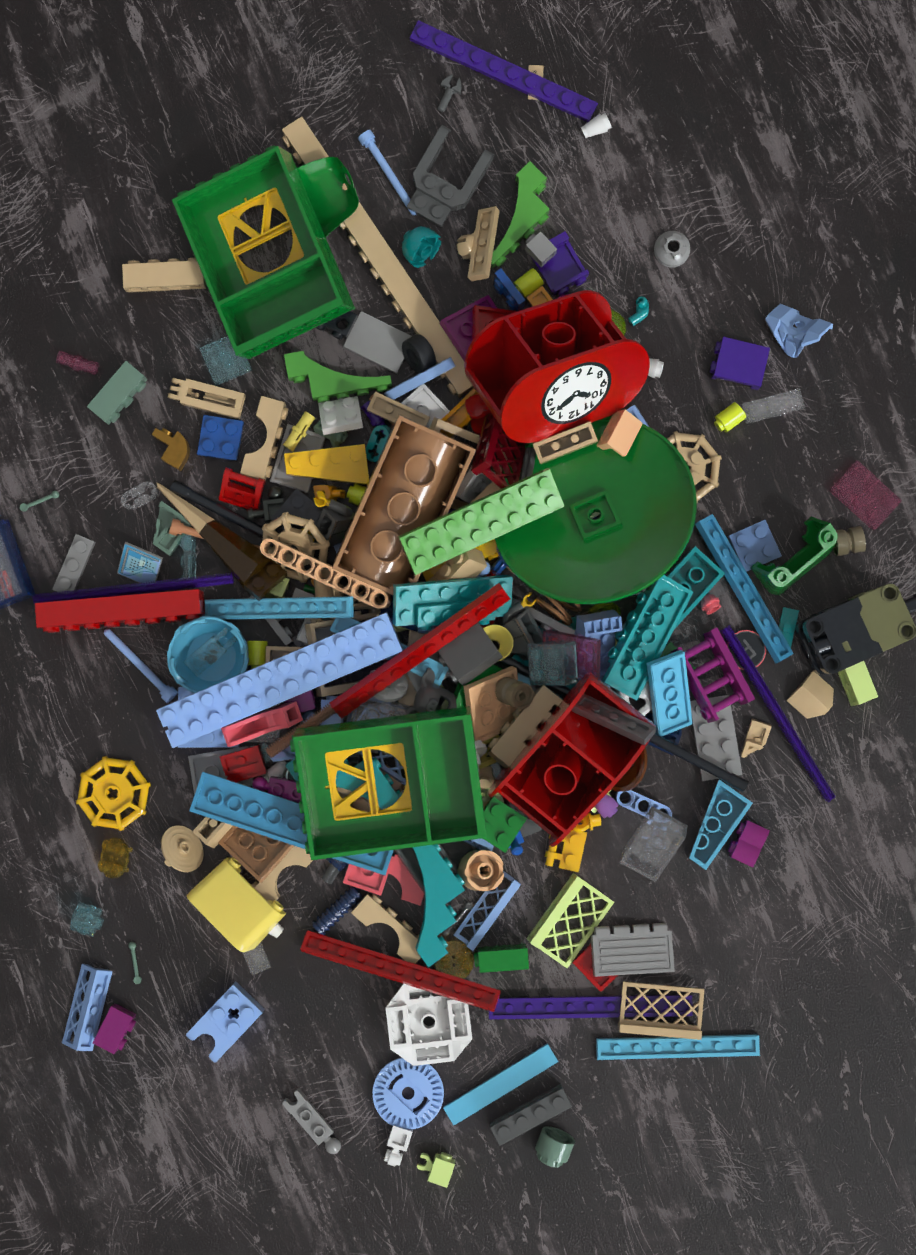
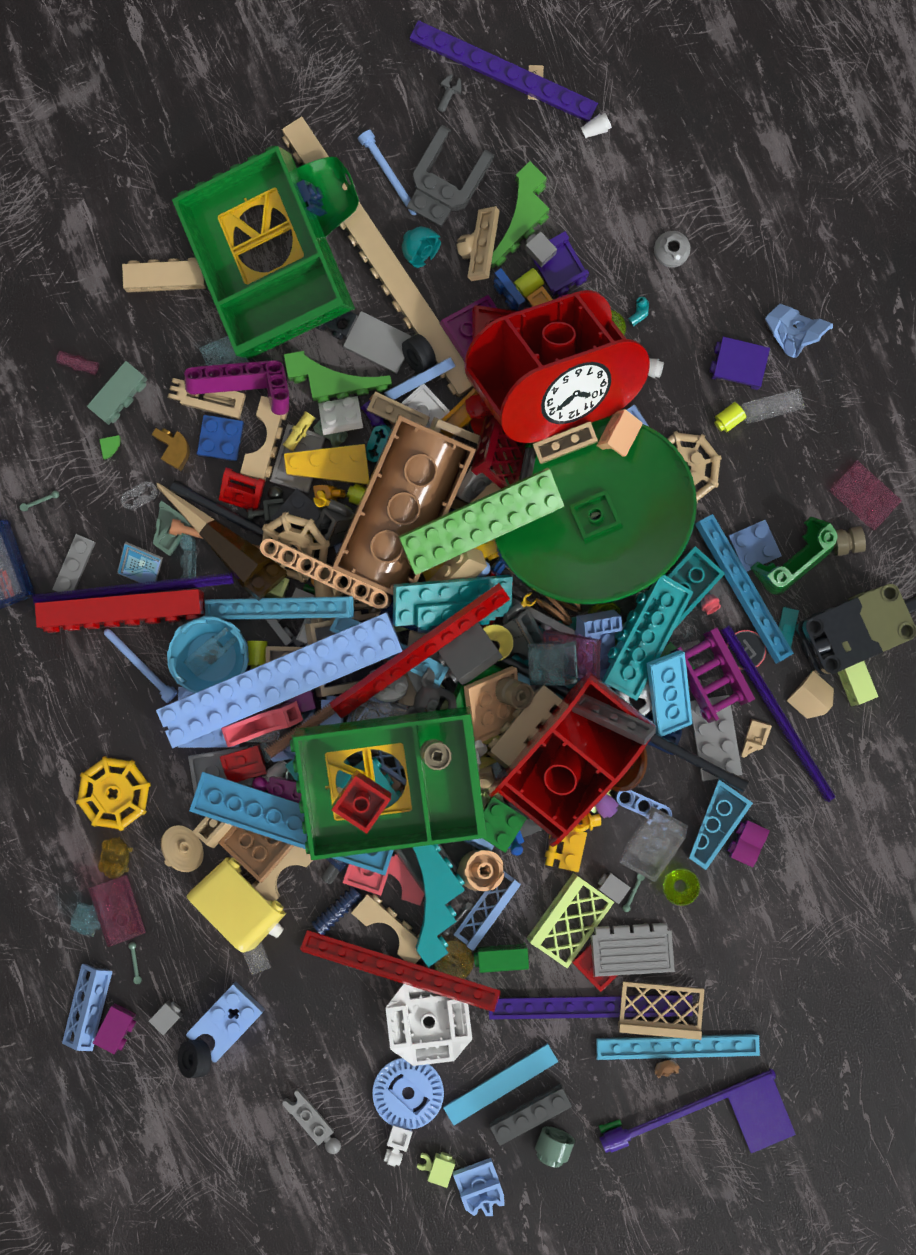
none -> clear pink plate [88,875,146,947]
none -> bright green tile [99,435,121,460]
none -> light grey brick [149,1000,183,1035]
none -> black tyre [177,1040,211,1078]
none -> magenta beam [184,360,289,415]
none -> dark blue plate [297,180,327,217]
none -> red brick [331,770,392,834]
none -> dark tan wheel [420,739,451,770]
none -> light blue plate [453,1158,504,1216]
none -> light grey brick [597,872,631,904]
none -> dark purple flag [599,1068,796,1153]
none -> green piece [599,1119,622,1134]
none -> sand green hinge [623,873,645,912]
none -> medium nougat plate [654,1060,680,1078]
none -> clear neon green piece [663,868,700,906]

